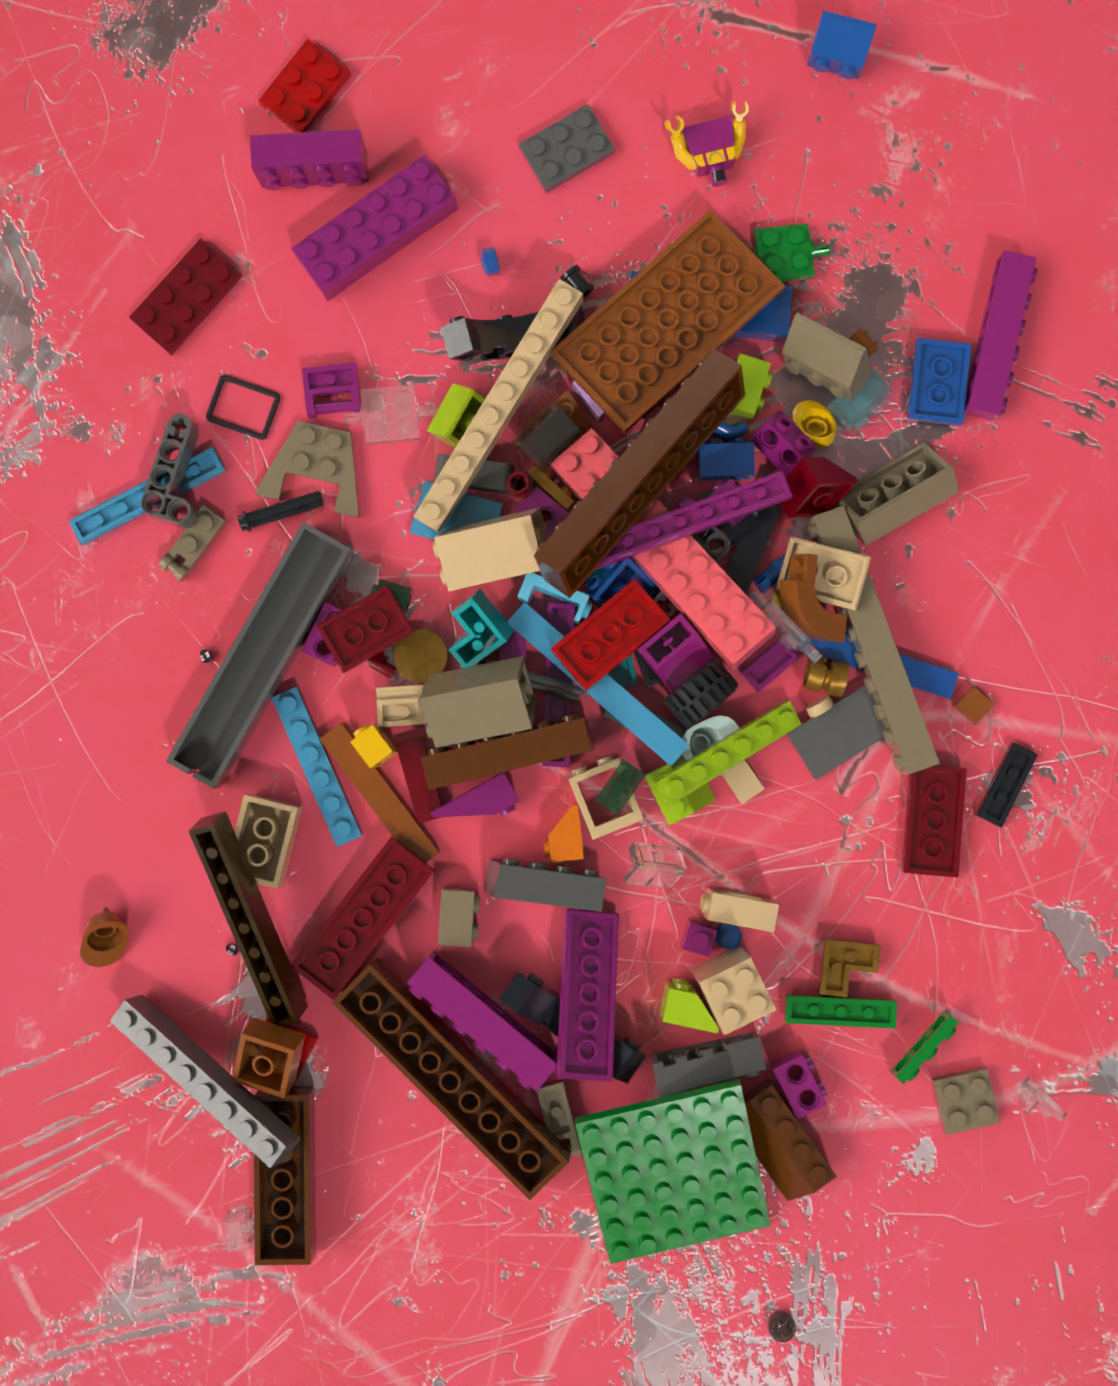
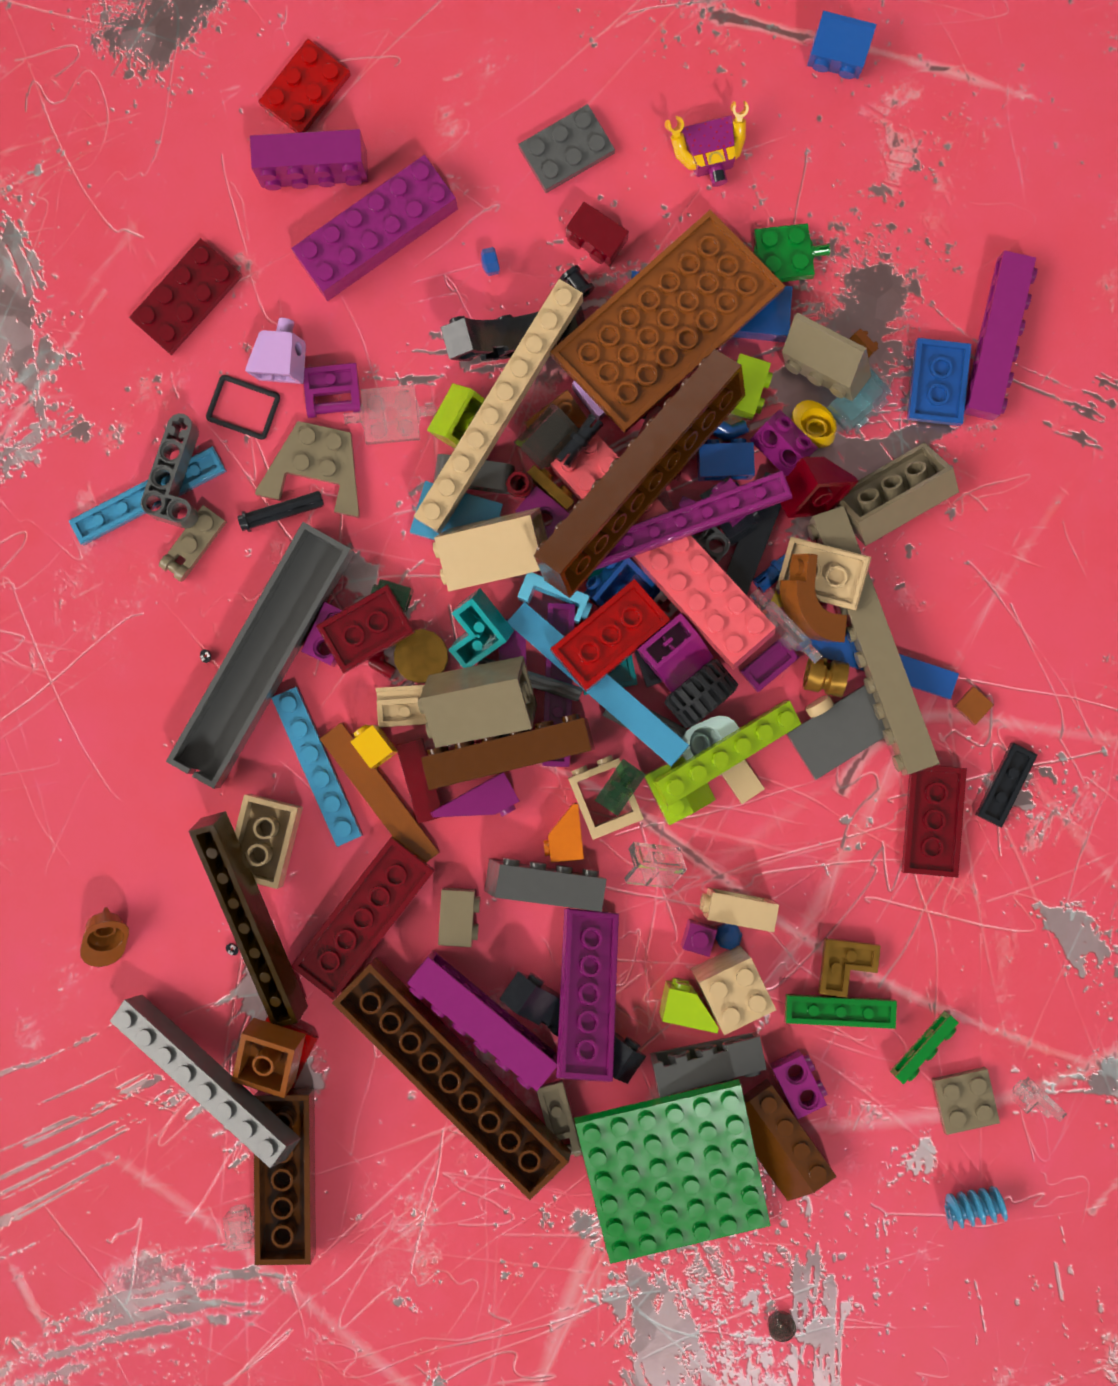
none -> lavender torso [245,318,306,384]
none -> black pin [556,414,604,468]
none -> dark red brick [566,202,629,266]
none -> dark azure piece [945,1186,1008,1231]

